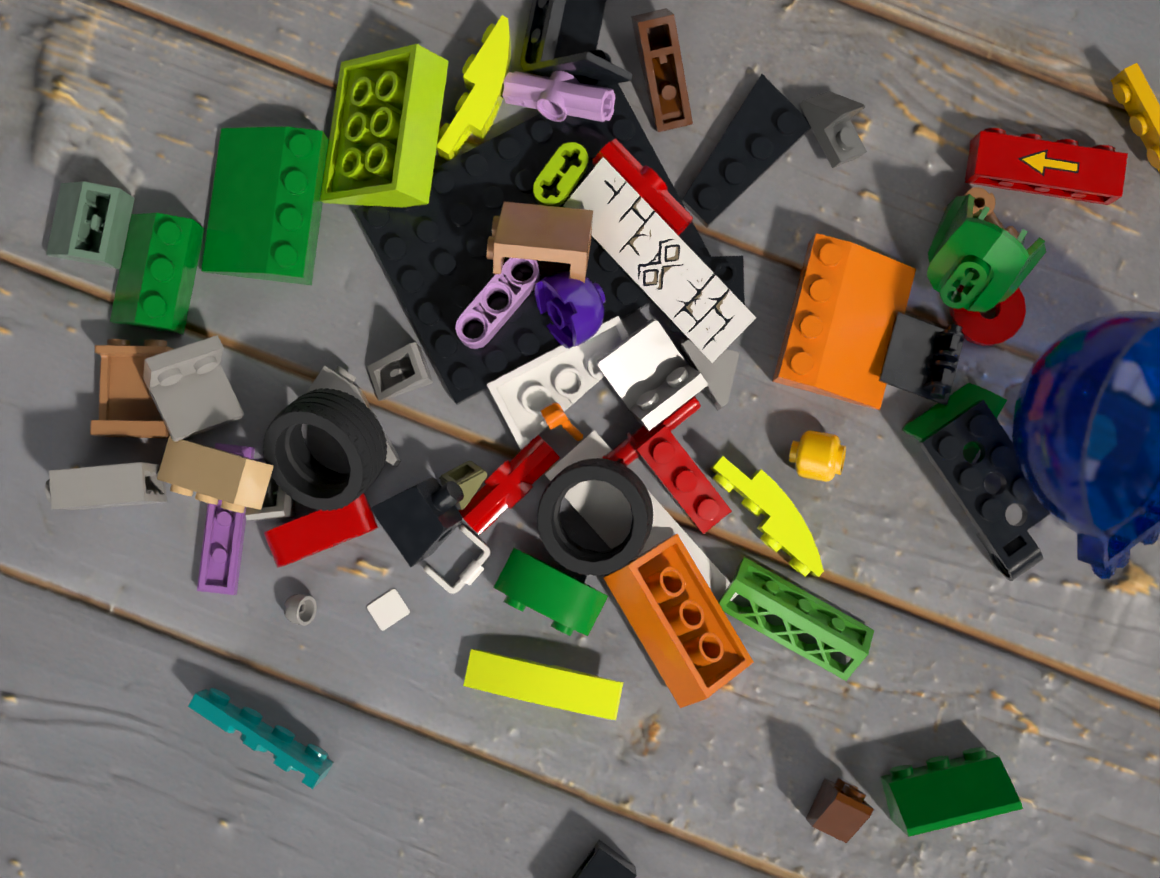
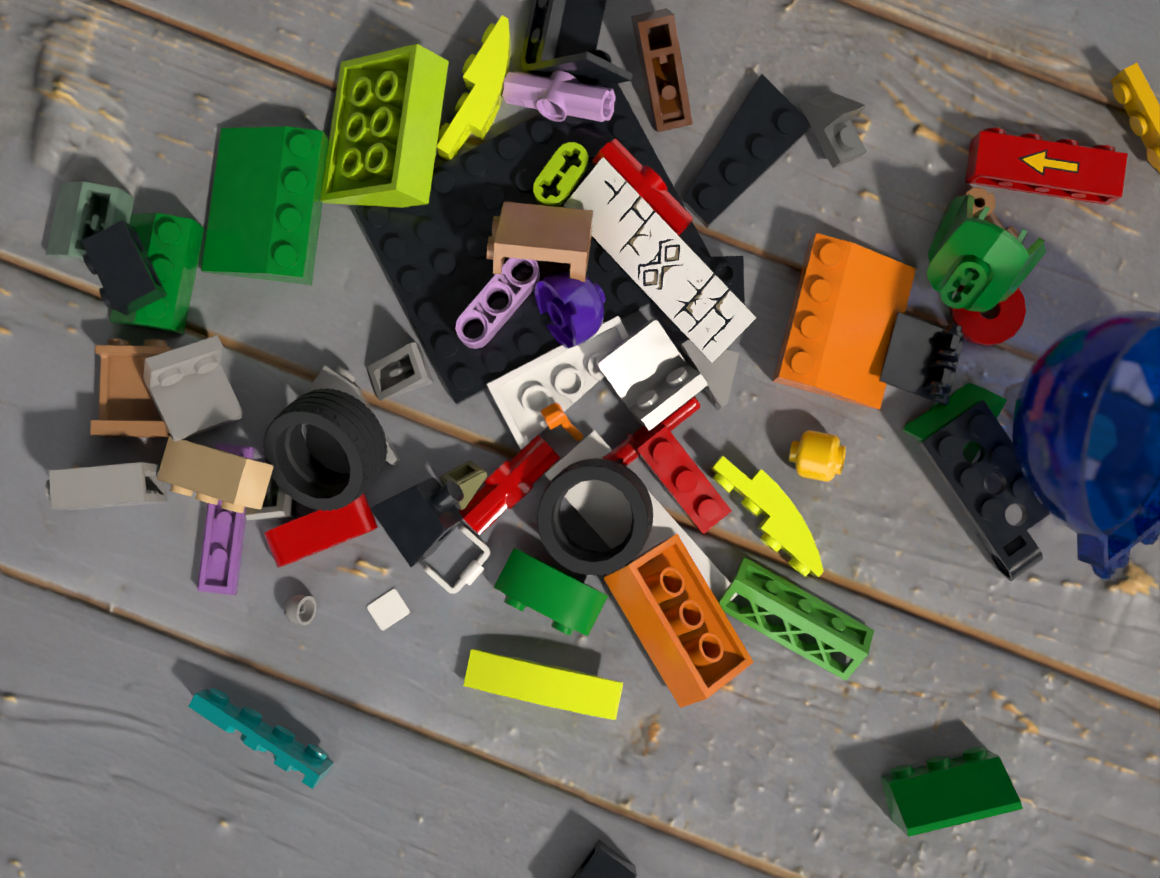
reddish brown slope [806,777,874,843] -> none
none -> black brick [81,220,167,315]

